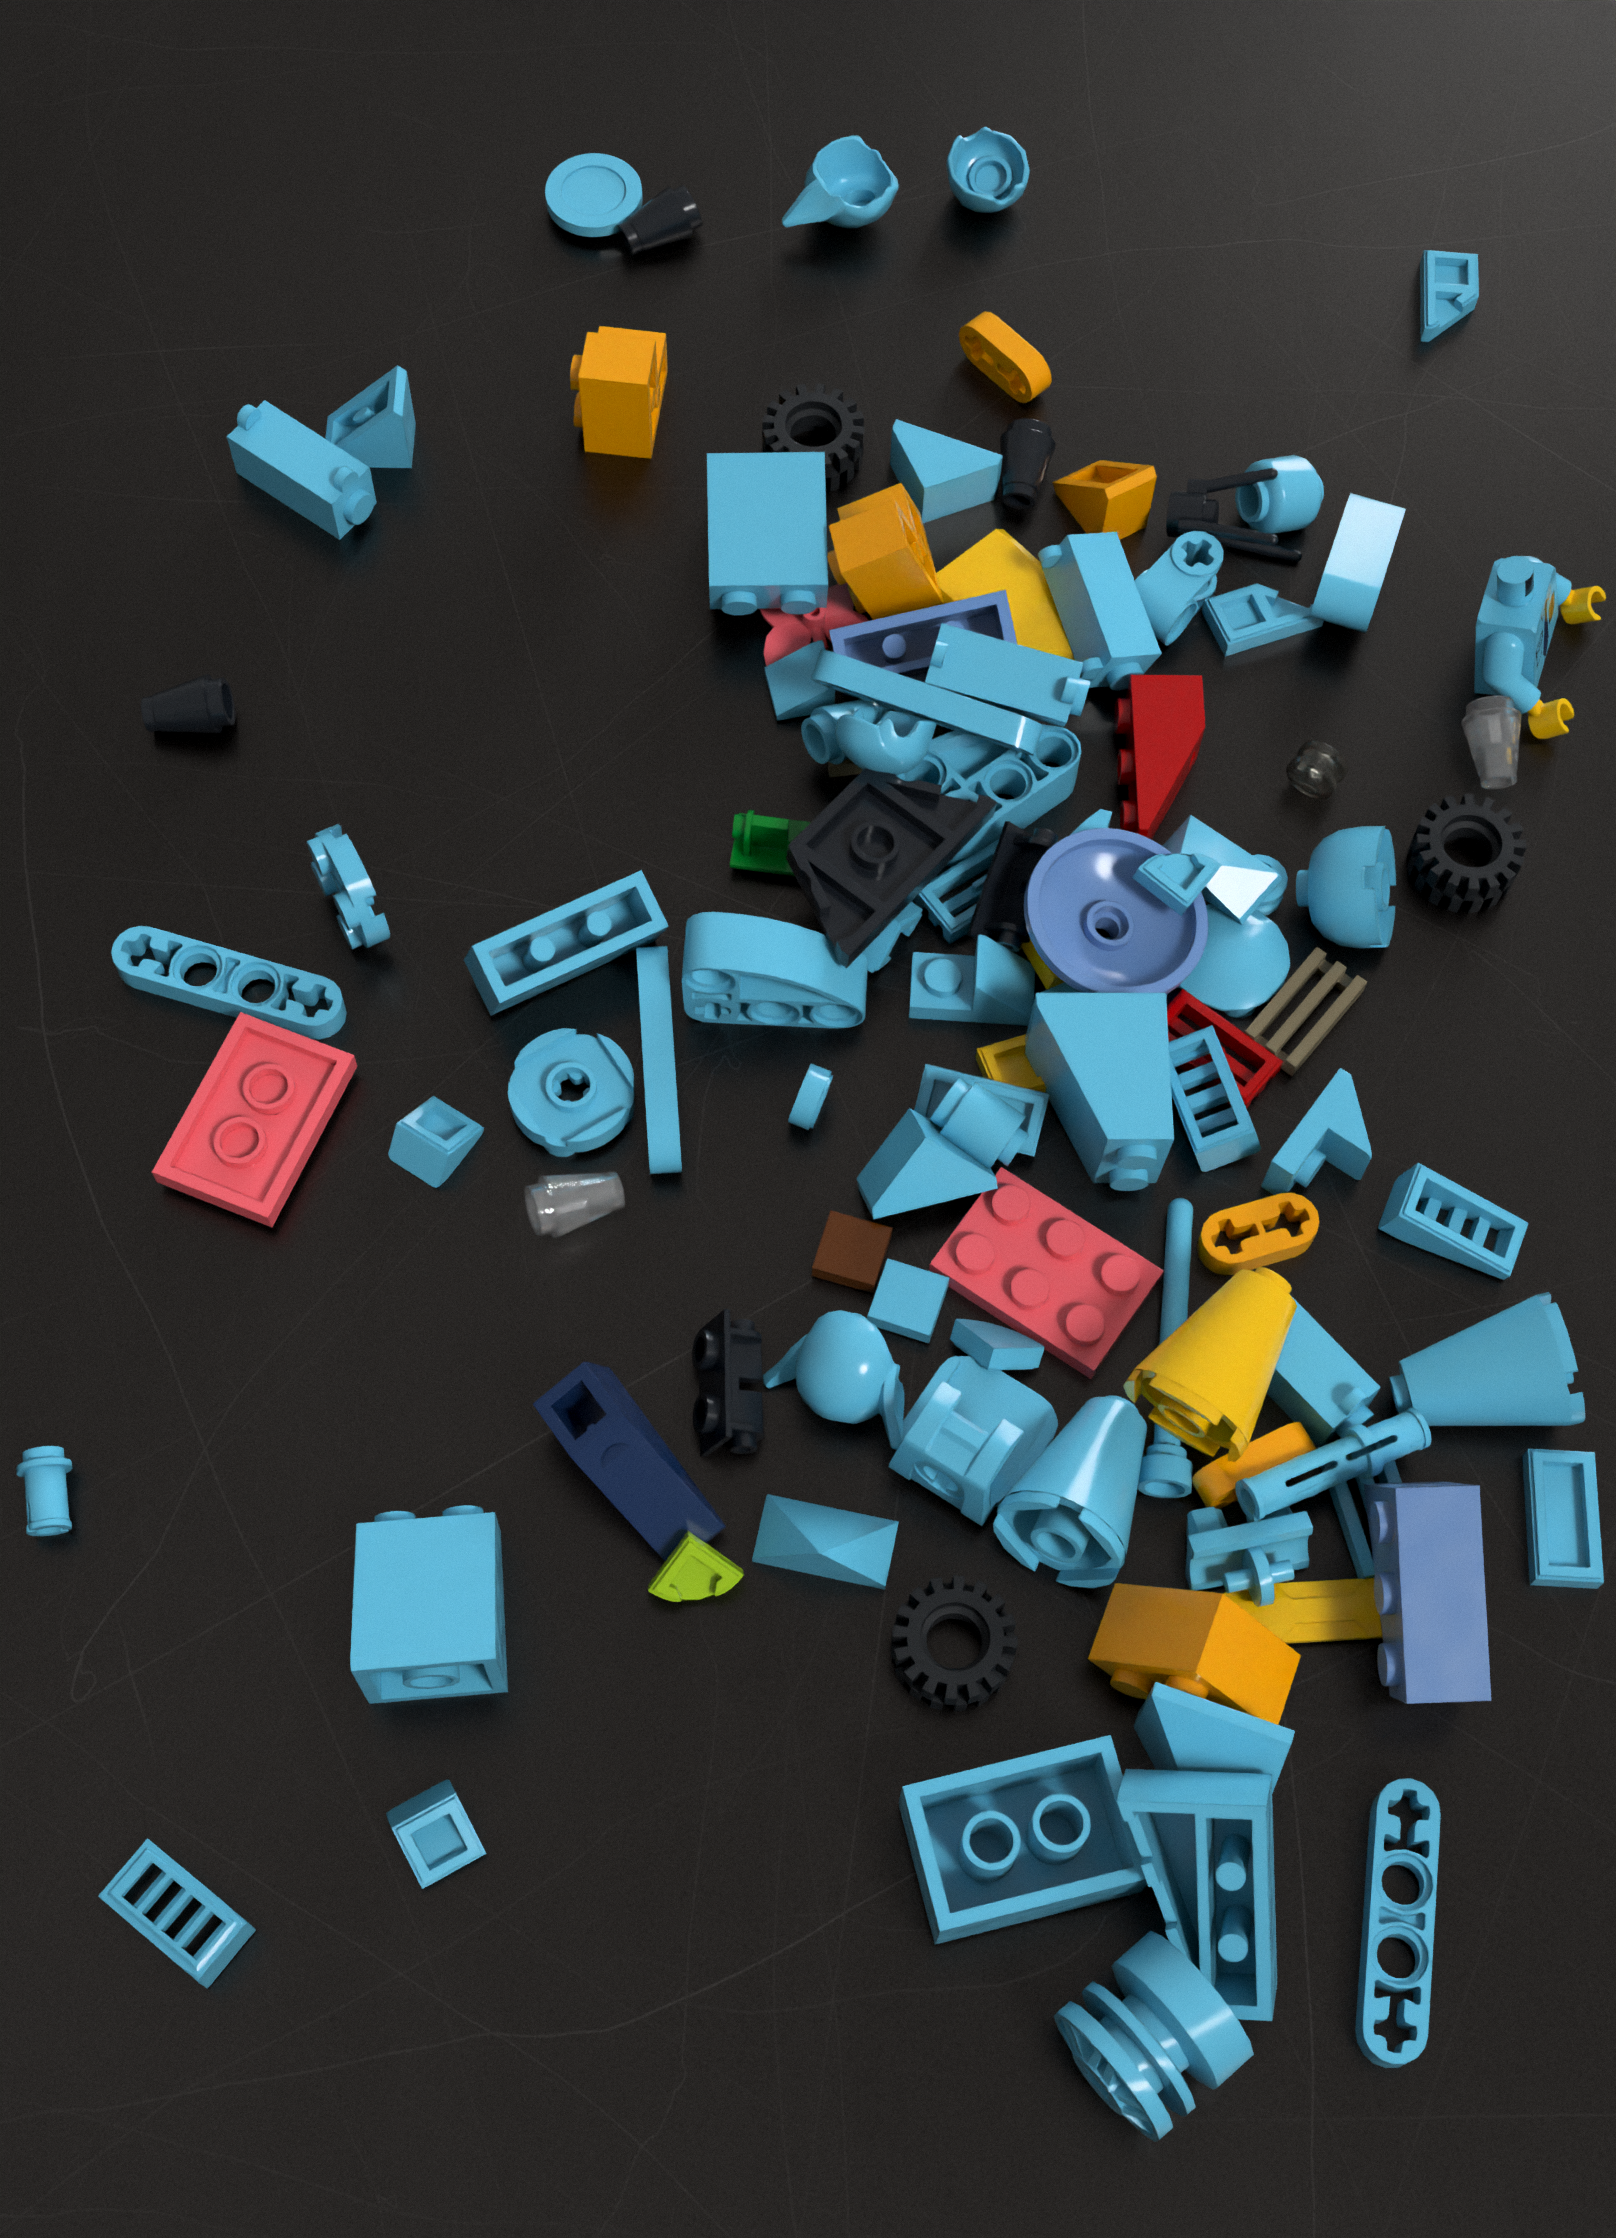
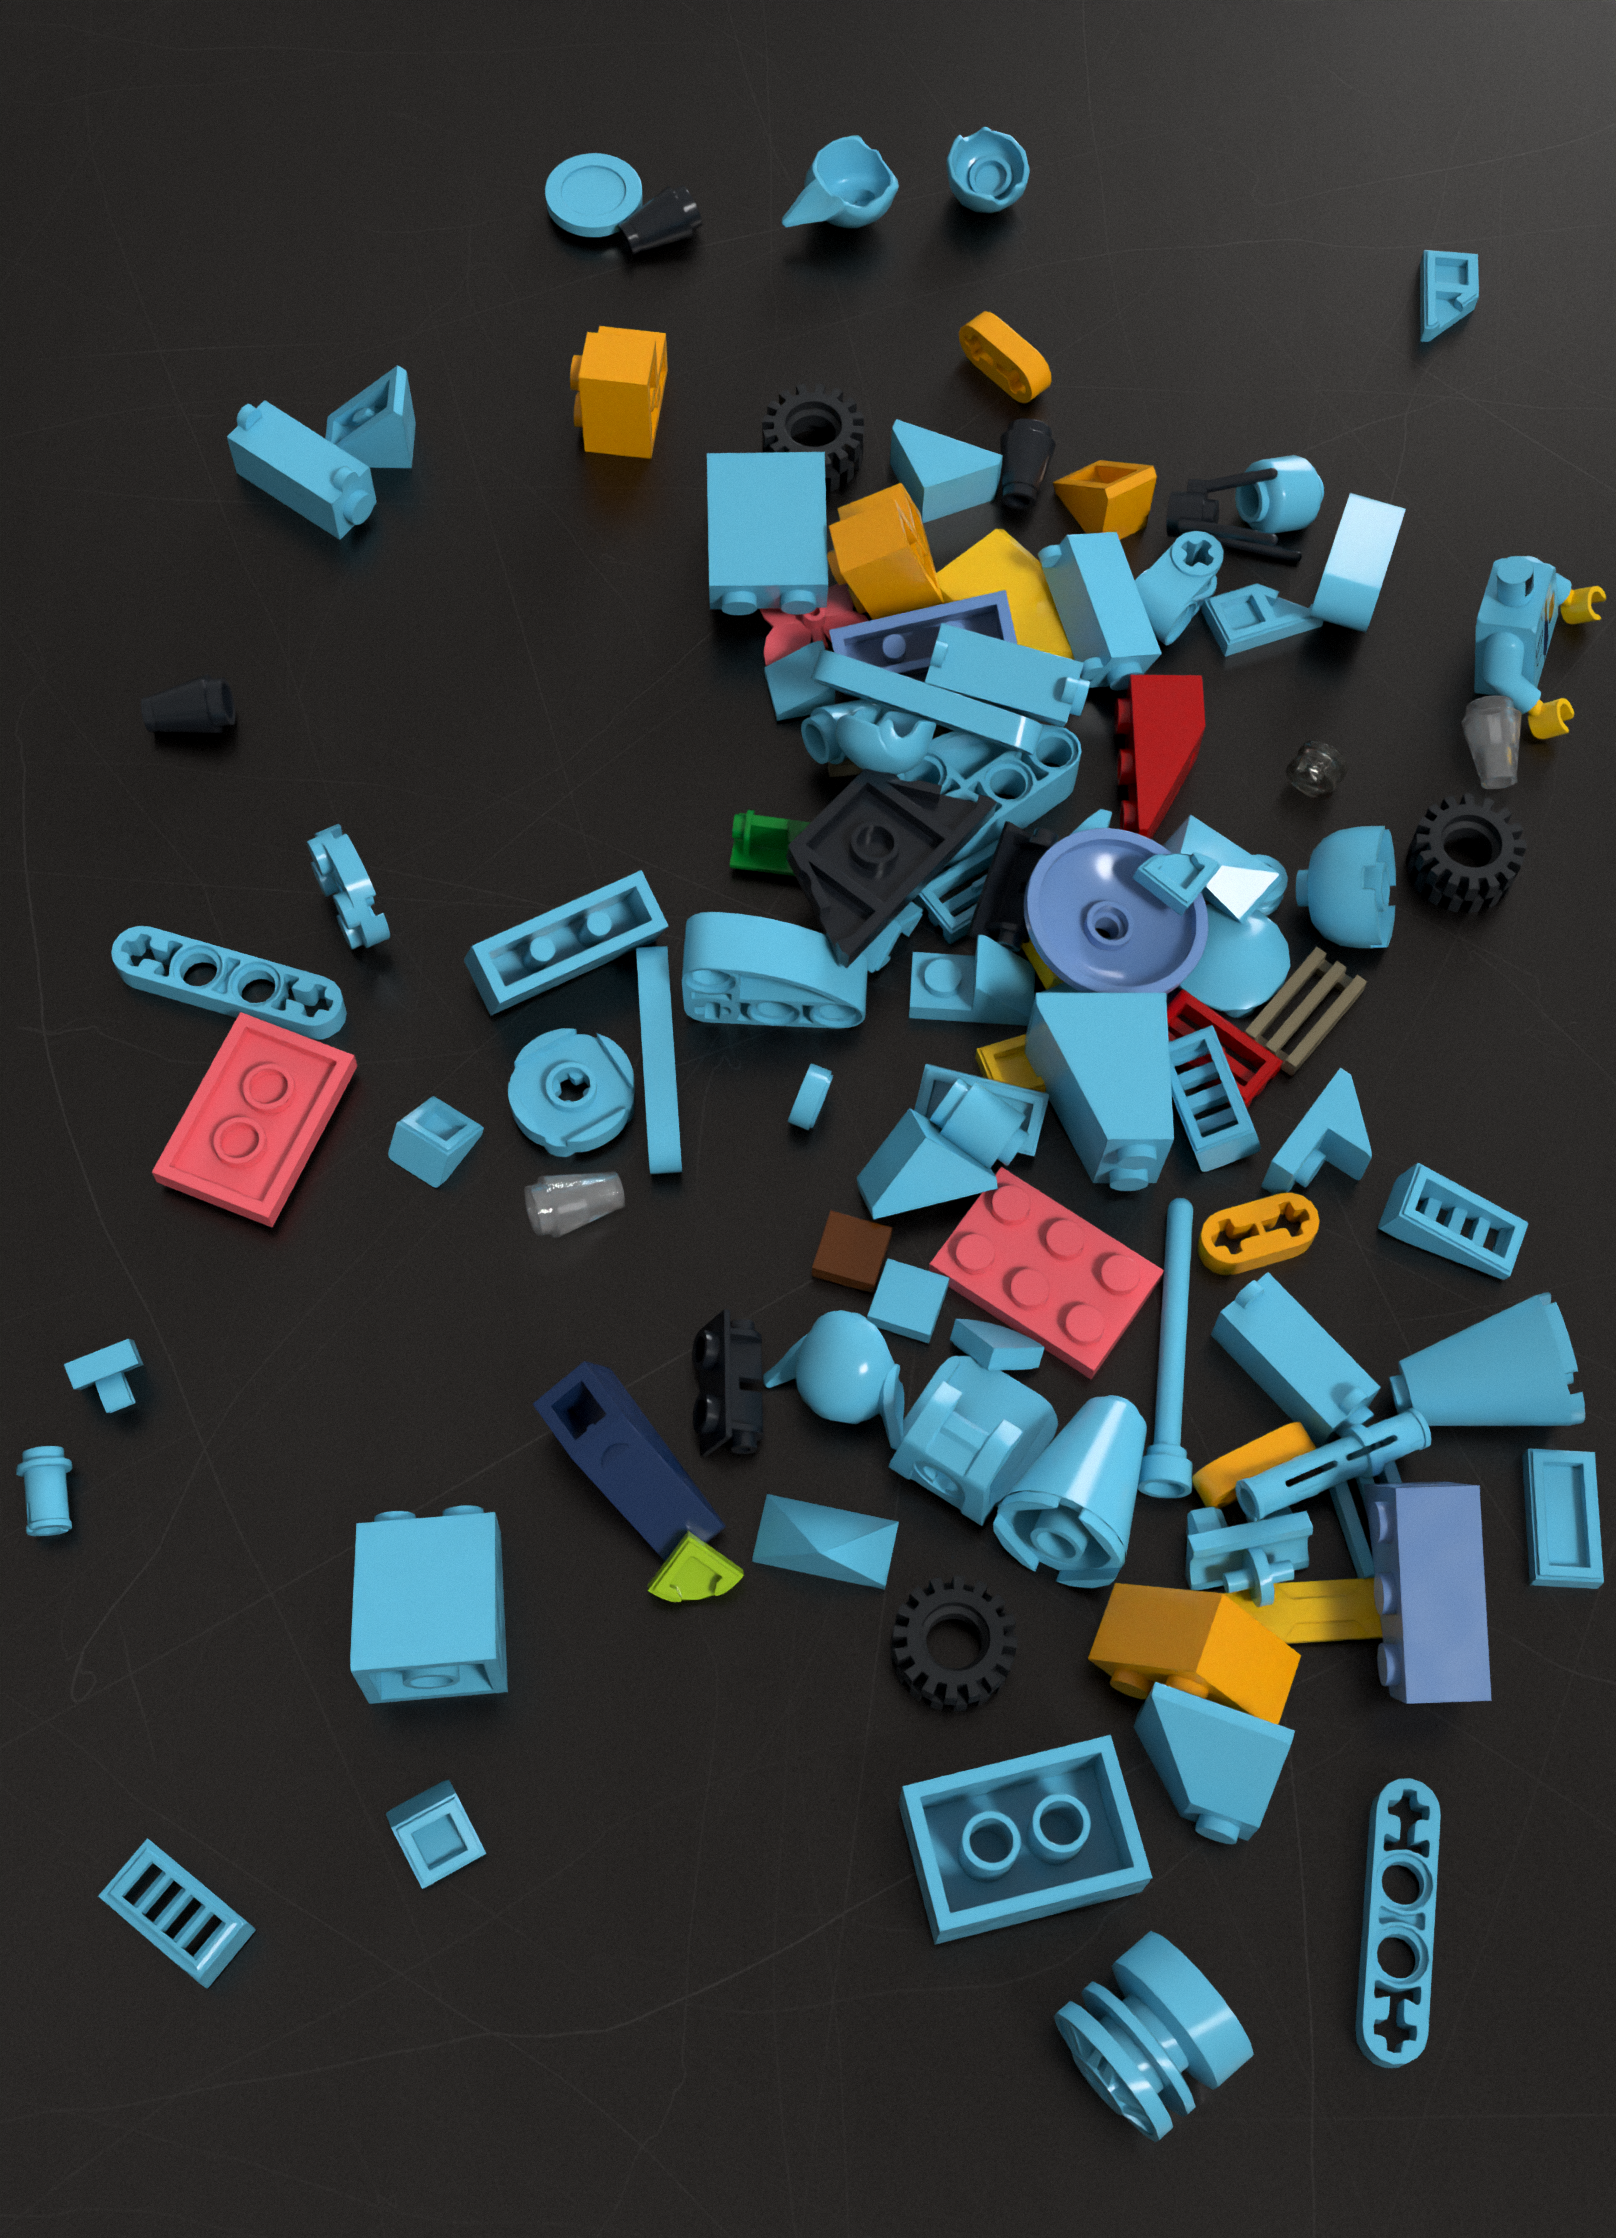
medium azure wedge [1116,1769,1277,2021] -> none
yellow cone [1123,1267,1297,1462] -> none
none -> medium azure tile [64,1339,144,1413]

